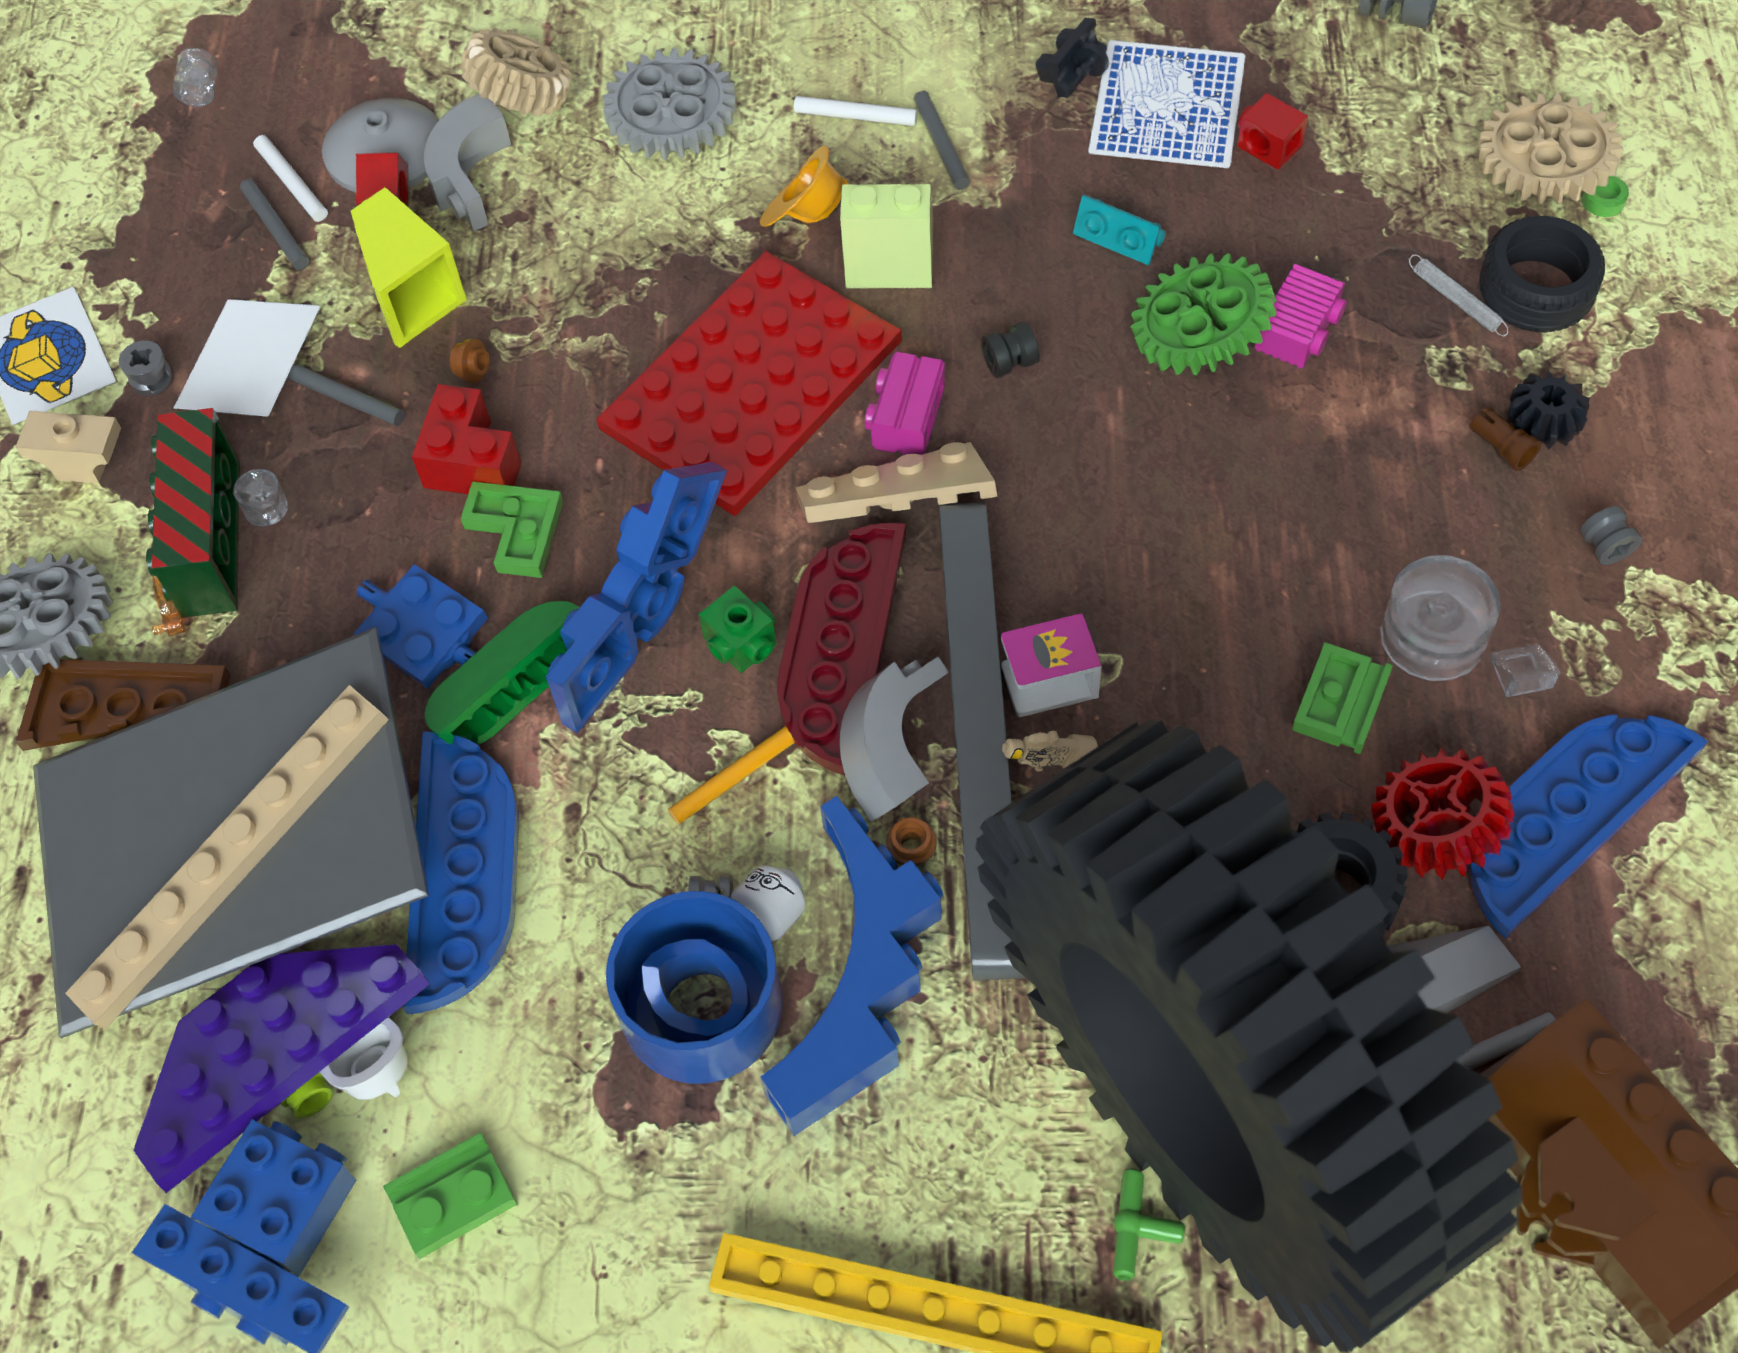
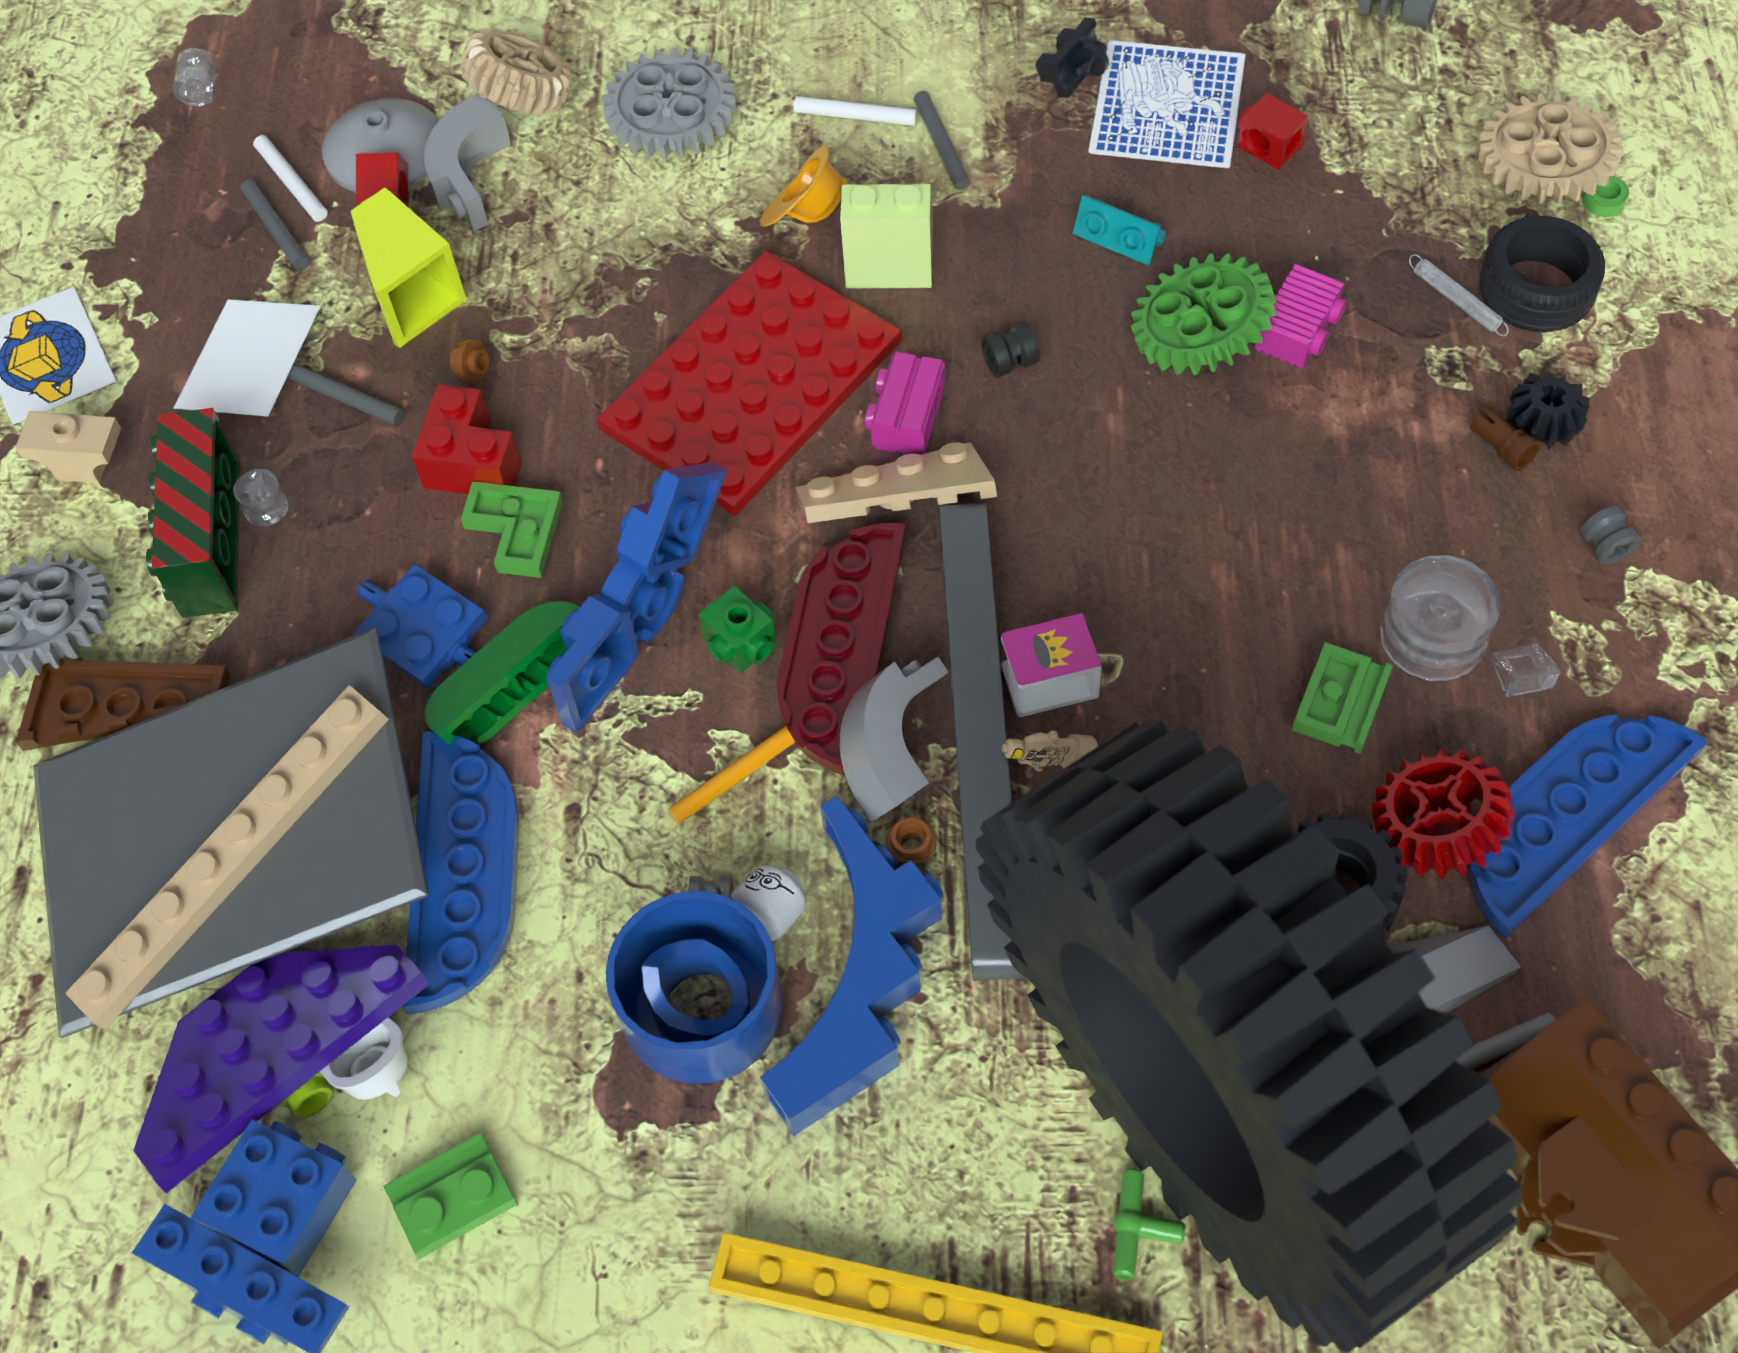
flat silver wheel [119,340,173,396] -> none
clear orange piece [152,576,186,637] -> none

